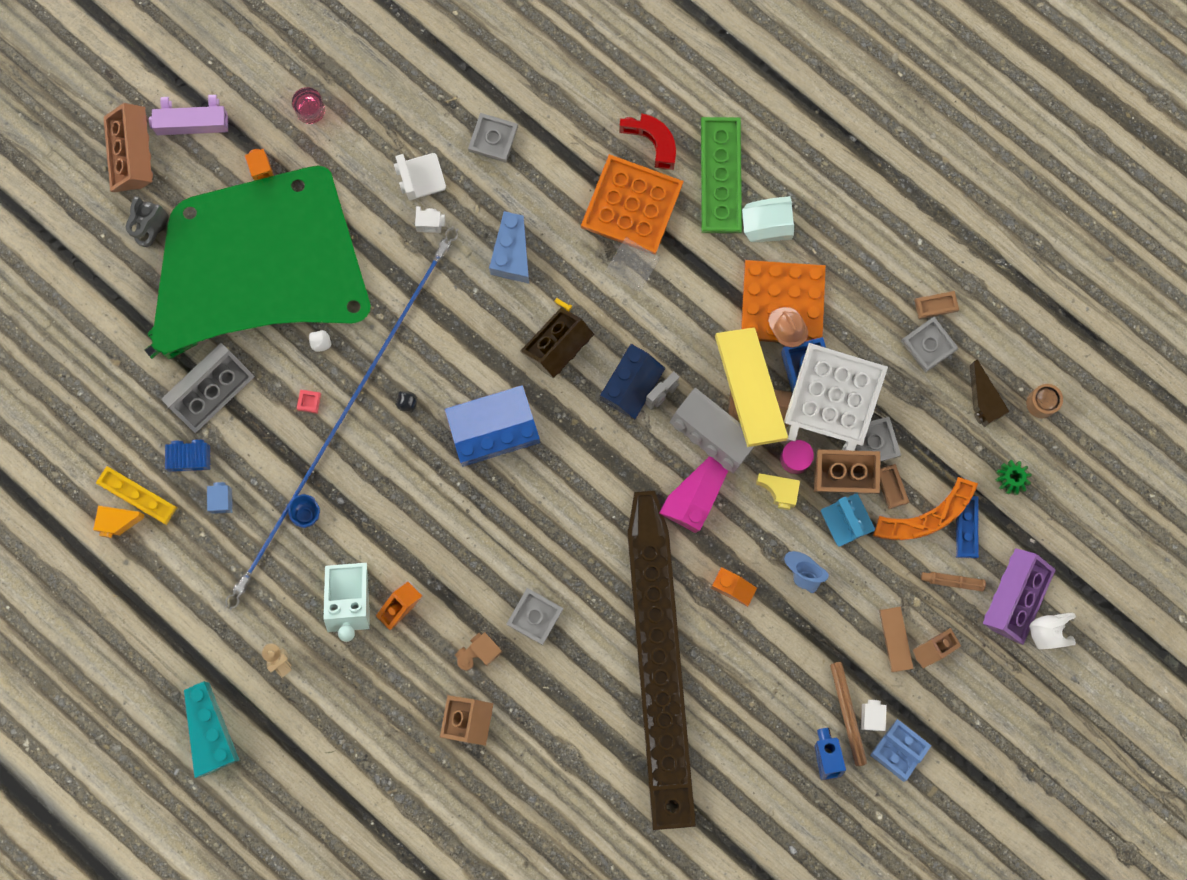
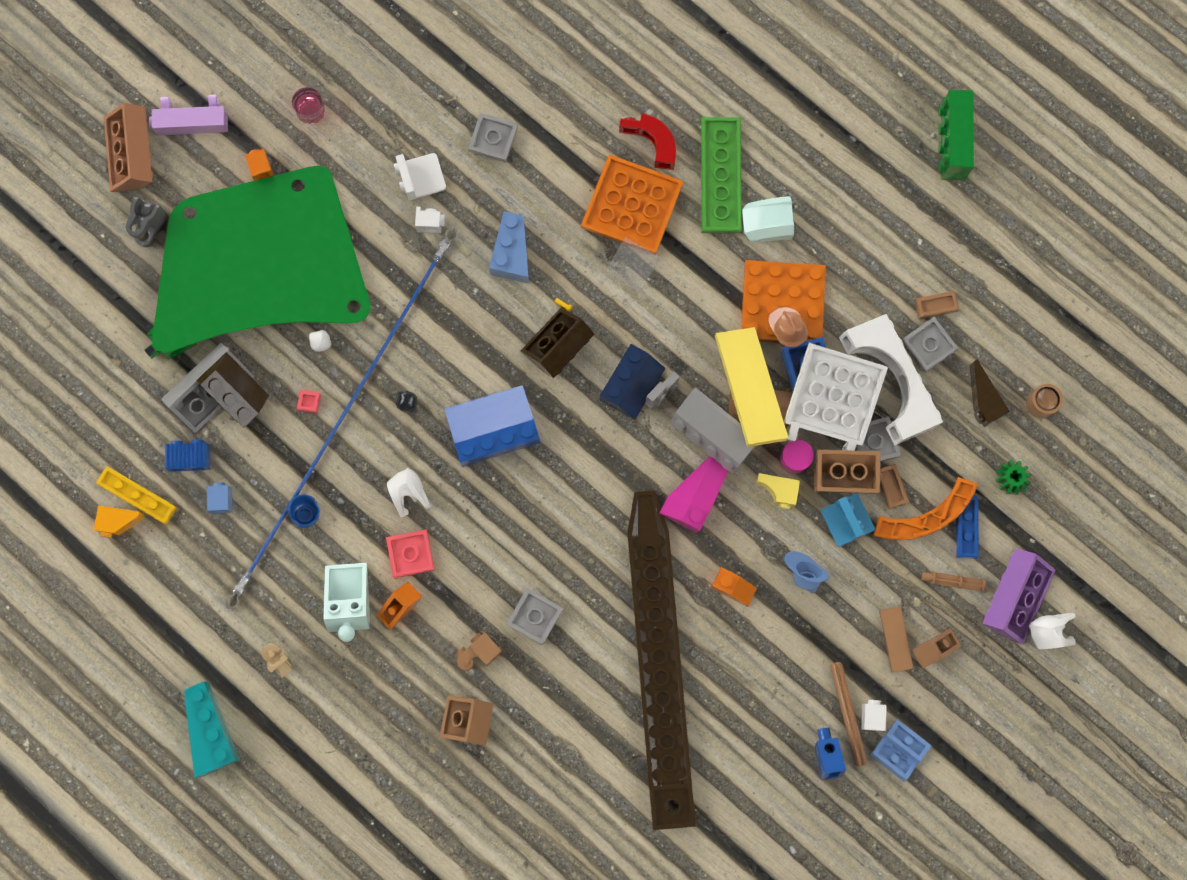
none -> dark brown slope [196,352,269,428]
none -> coral tile [386,529,435,579]
none -> white helmet [387,468,431,518]
none -> white arch [839,314,943,445]
none -> green brick [938,90,974,181]

